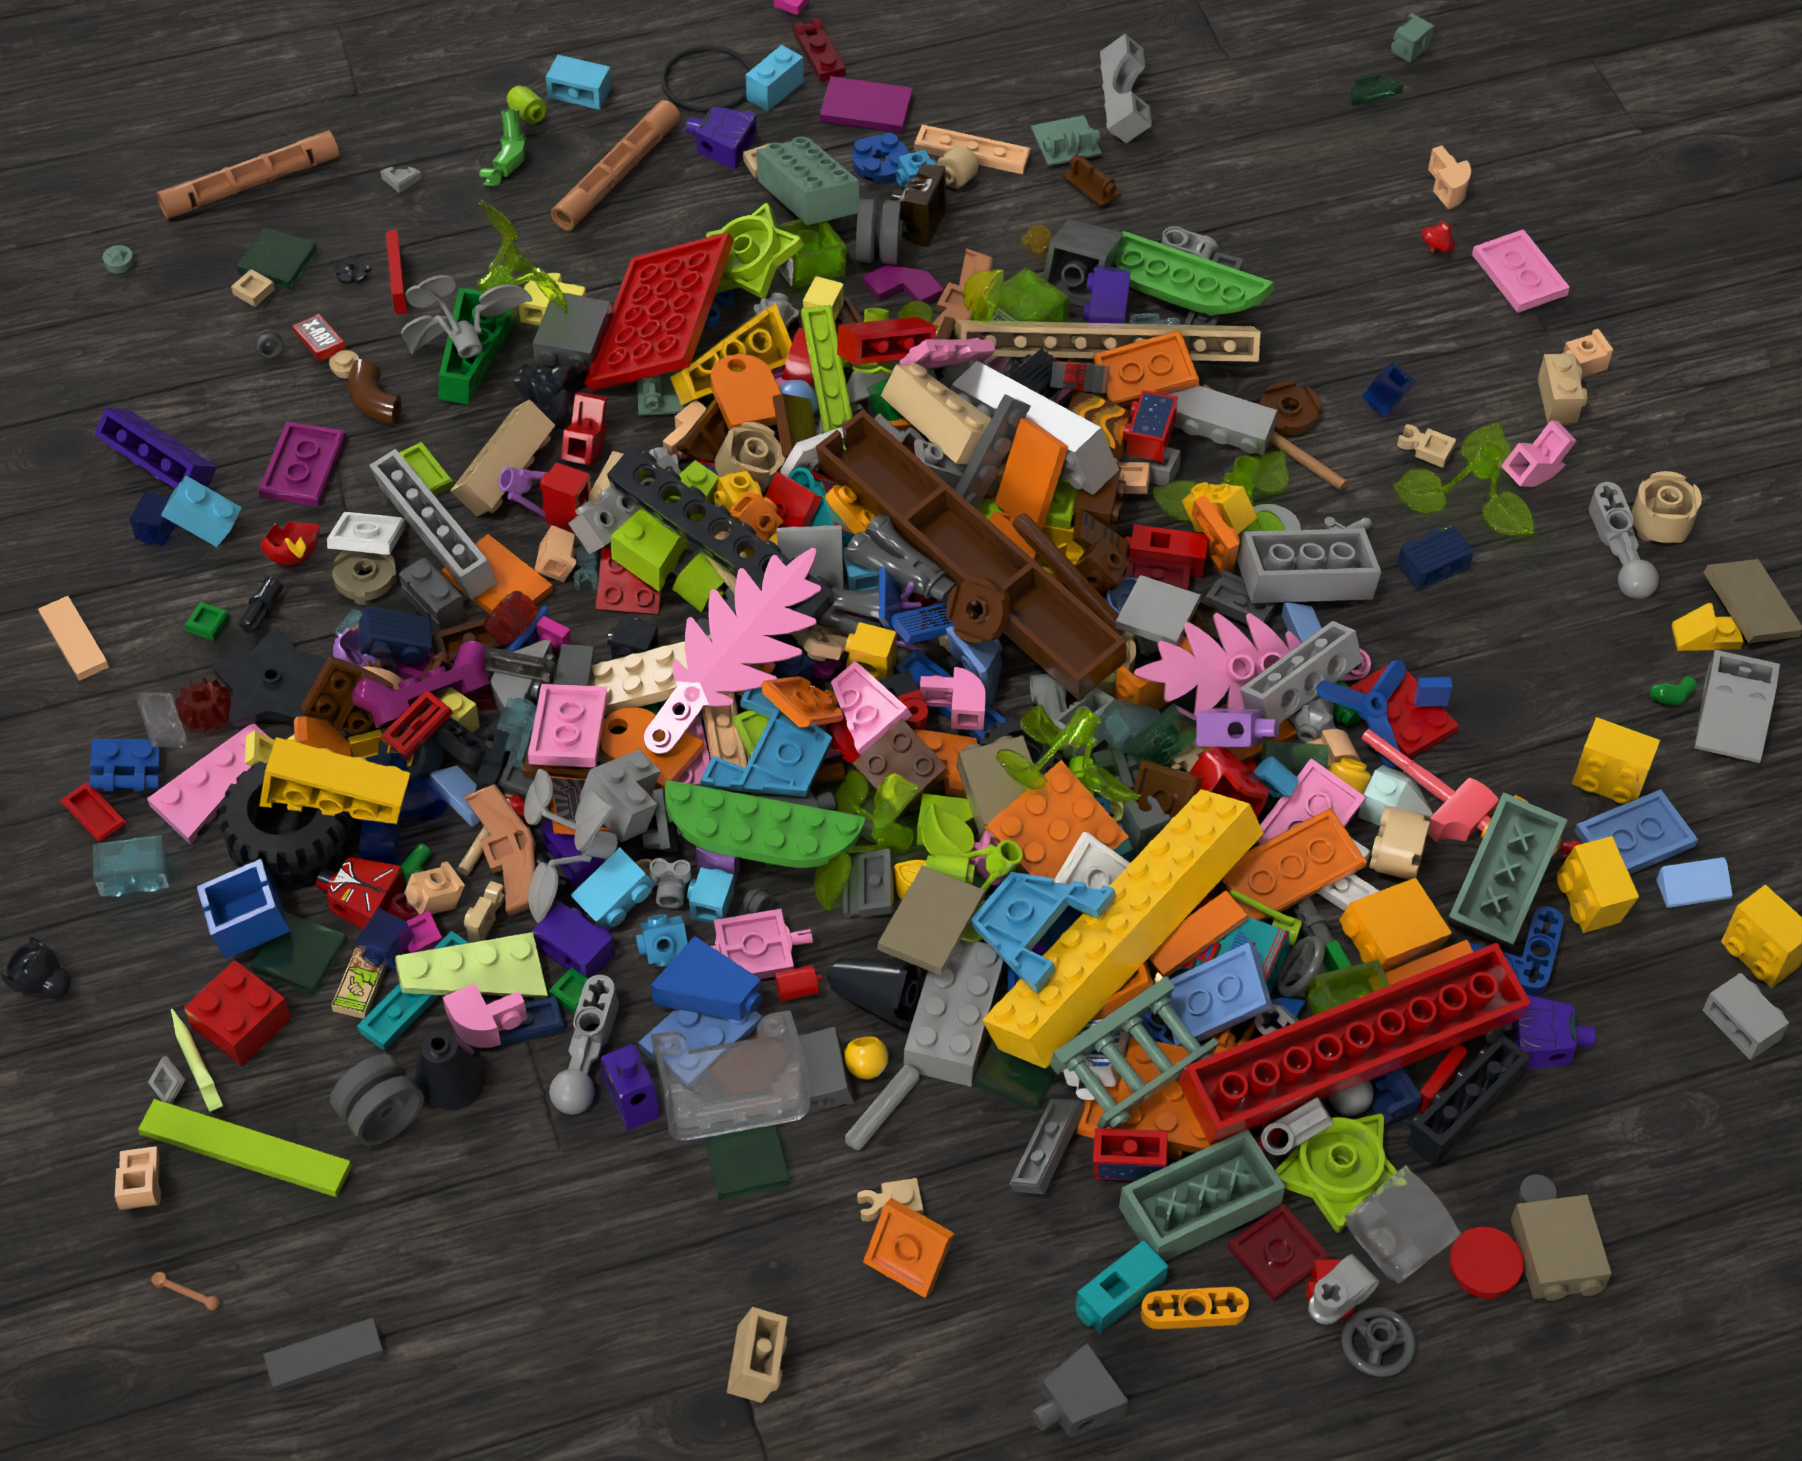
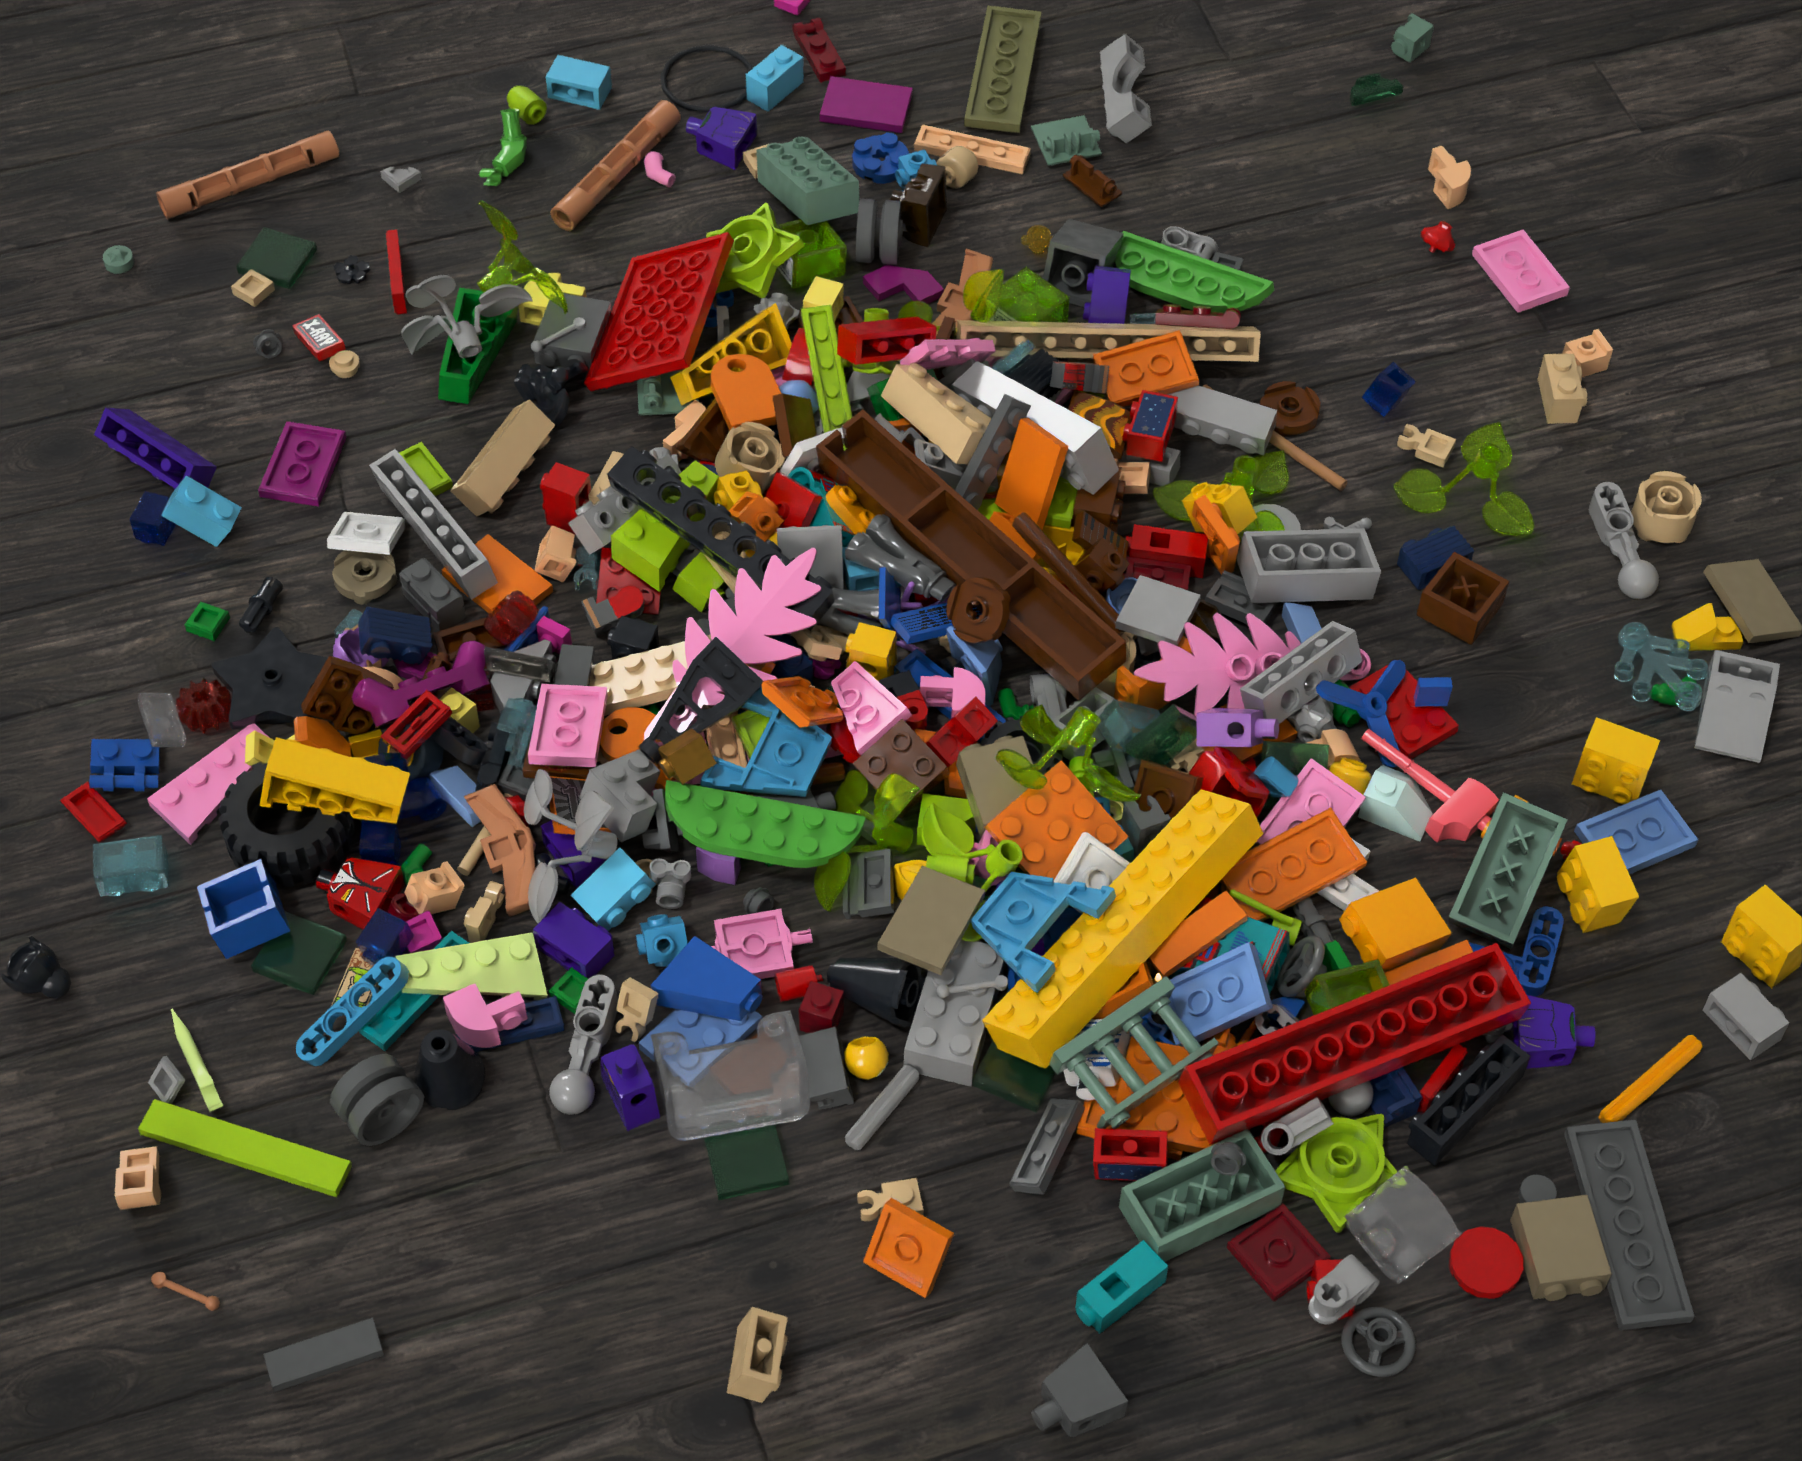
light nougat tile [38,596,109,681] -> none
red brick [184,960,291,1067] -> none
red hair [260,521,321,566] -> none
reddish brown cylinder [347,359,402,425] -> none
medium lavender plant [499,466,549,517] -> none
red brick [561,392,608,465] -> none
medium azure brick [687,867,735,924] -> none
light orange beam [1140,1287,1249,1330] -> none
tan brick [1369,806,1432,880] -> none
bright pink brick [1501,420,1577,487] -> none
light blue slope [1656,857,1733,908] -> none
none -> dark azure beam [296,956,409,1066]
none -> light grey hinge [531,317,586,352]
none -> leg [581,585,645,637]
none -> tan plate [616,977,659,1042]
none -> black plate [638,637,763,765]
none -> bright pink arm [644,151,676,188]
none -> pearl gold brick [658,728,717,785]
none -> light grey tile [716,306,730,342]
none -> dark red brick [799,981,844,1033]
none -> red slope [926,696,998,768]
none -> light grey hinge [936,975,1008,998]
none -> olive plate [964,6,1042,133]
none -> clear light blue wheel [990,339,1036,374]
none -> green arm [998,688,1038,721]
none -> dark red plate [1155,304,1241,329]
none -> dark grey plate [1211,1142,1246,1176]
none -> reddish brown brick [1417,552,1510,645]
none -> dark grey plate [1564,1119,1695,1331]
none -> light orange axle [1598,1035,1703,1123]
none -> clear light blue plant [1614,622,1708,711]

